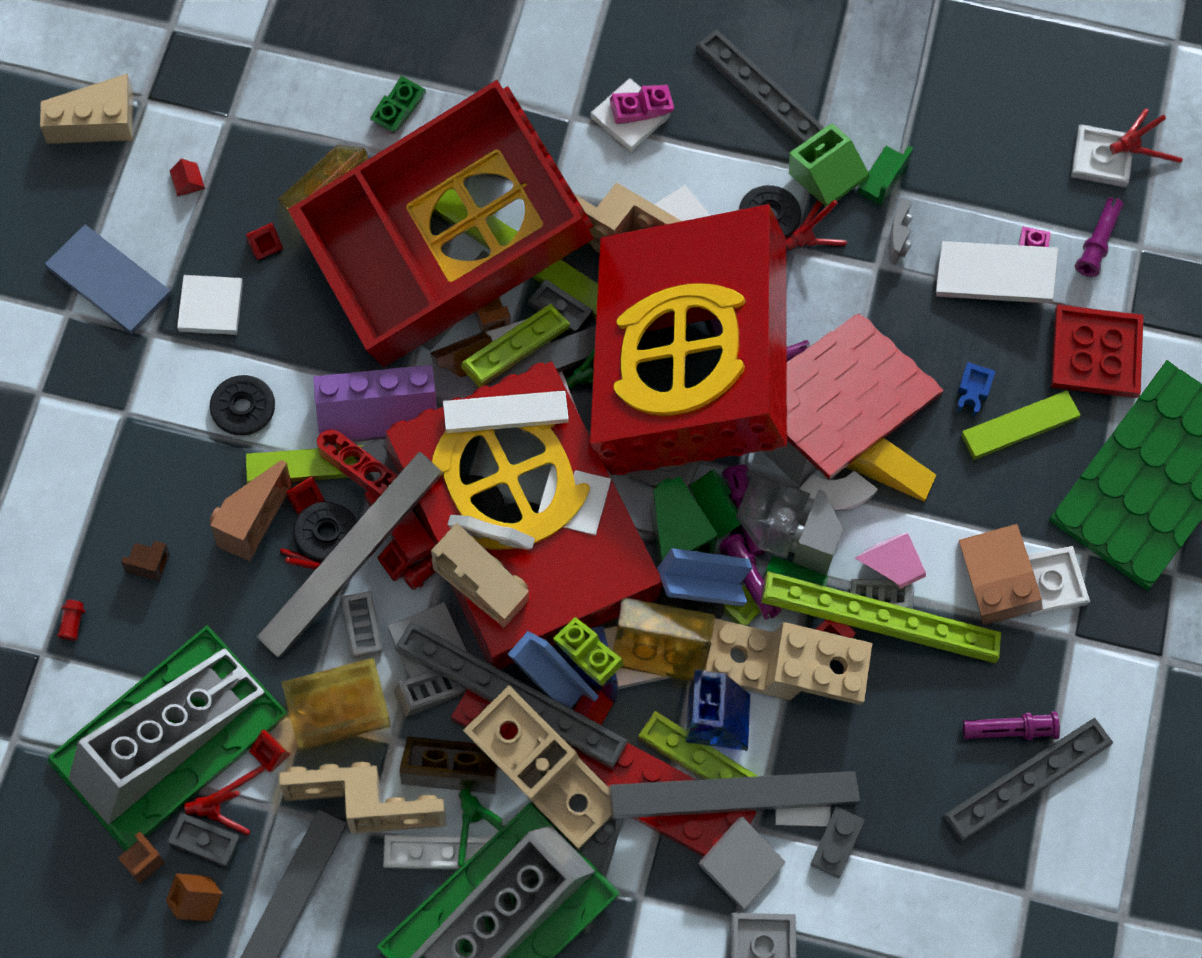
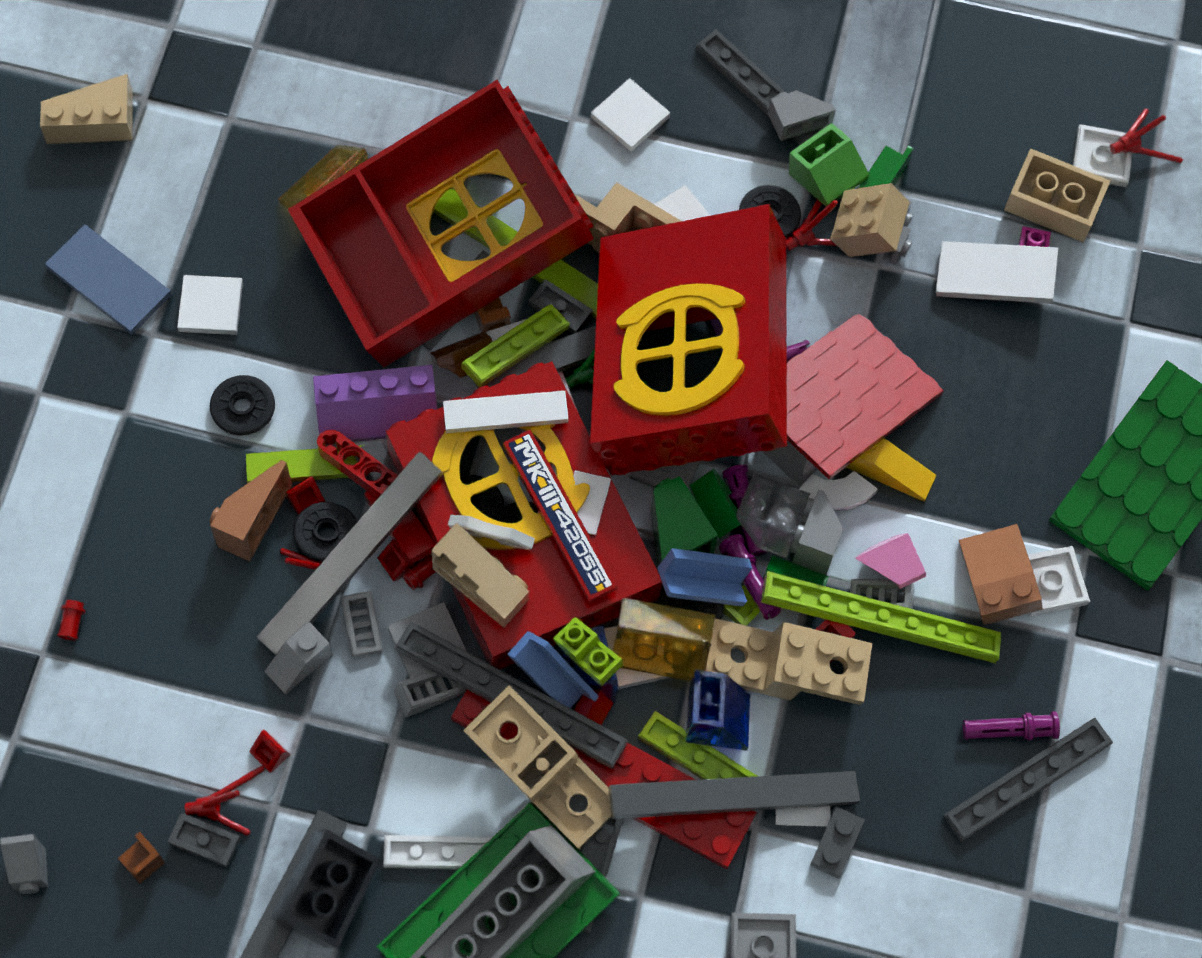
piece [47,625,288,852] -> none
reddish brown panel [121,541,170,582] -> none
dark orange panel [165,873,222,921] -> none
red slope [170,158,205,197] -> none
red slope [246,222,283,261] -> none
tan bracket [279,762,446,834] -> none
clear yellow brick [282,658,391,751] -> none
green slope [370,76,426,133] -> none
dark brown slope [399,736,498,794] -> none
green plant [458,789,504,867] -> none
dark pink slope [609,85,674,124] -> none
light grey tile [698,817,786,909] -> none
blue plate [957,362,996,417] -> none
lime tile [961,390,1080,460] -> none
red plate [1051,304,1144,398] -> none
magenta pin [1075,197,1124,277] -> none
none -> light grey slope [0,834,48,894]
none -> light grey slope [265,622,332,695]
none -> black brick [270,829,381,948]
none -> tile [503,429,618,603]
none -> light grey slope [768,91,836,141]
none -> tan brick [831,183,910,257]
none -> tan brick [1004,148,1111,243]

